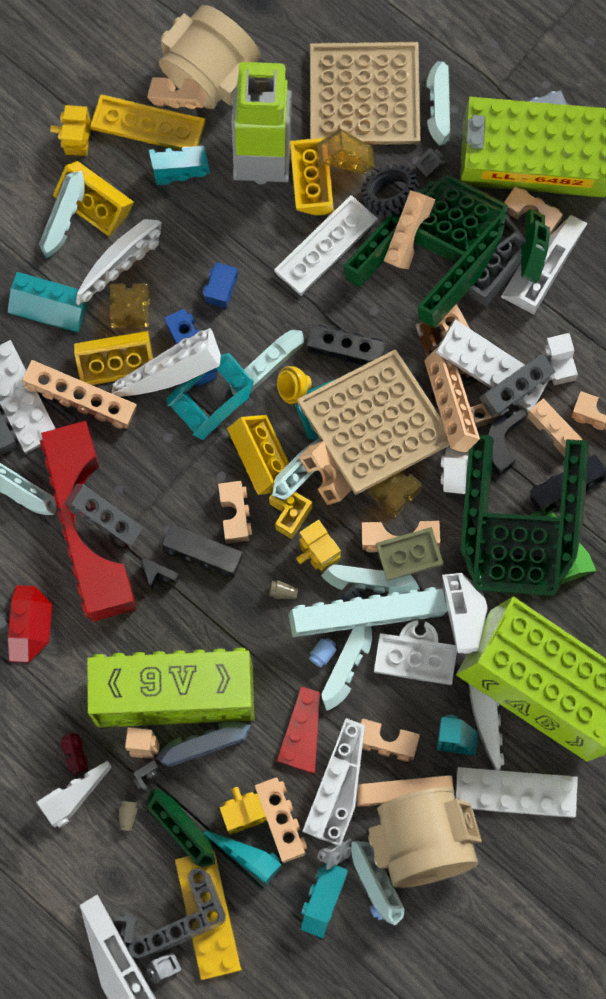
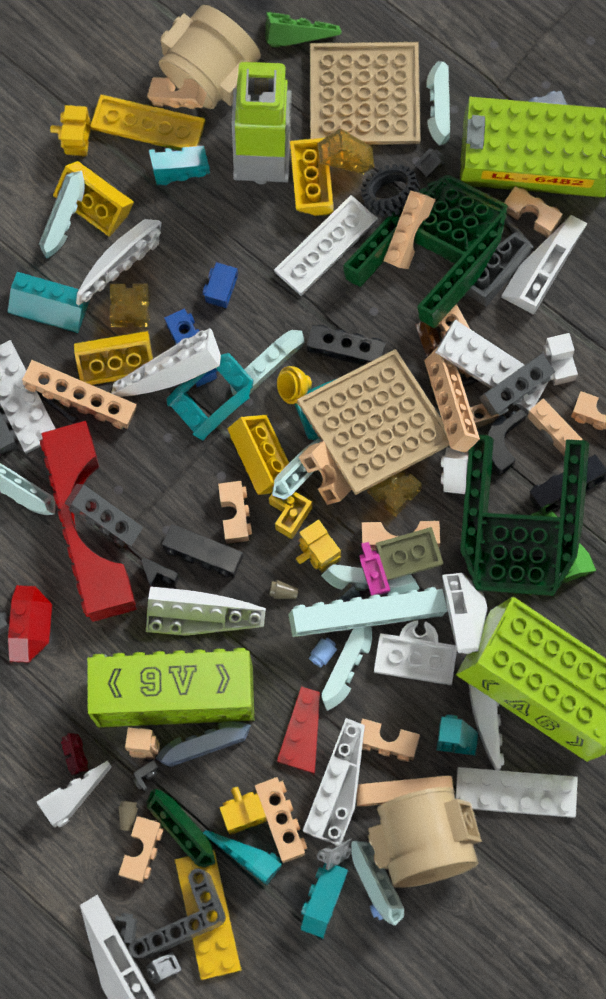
dark green slope [521,209,550,284] -> none
none -> light nougat arch [119,816,164,884]
none -> white wedge [146,587,266,636]
none -> bright green wedge [265,12,341,47]
none -> dark pink hinge [360,542,390,596]

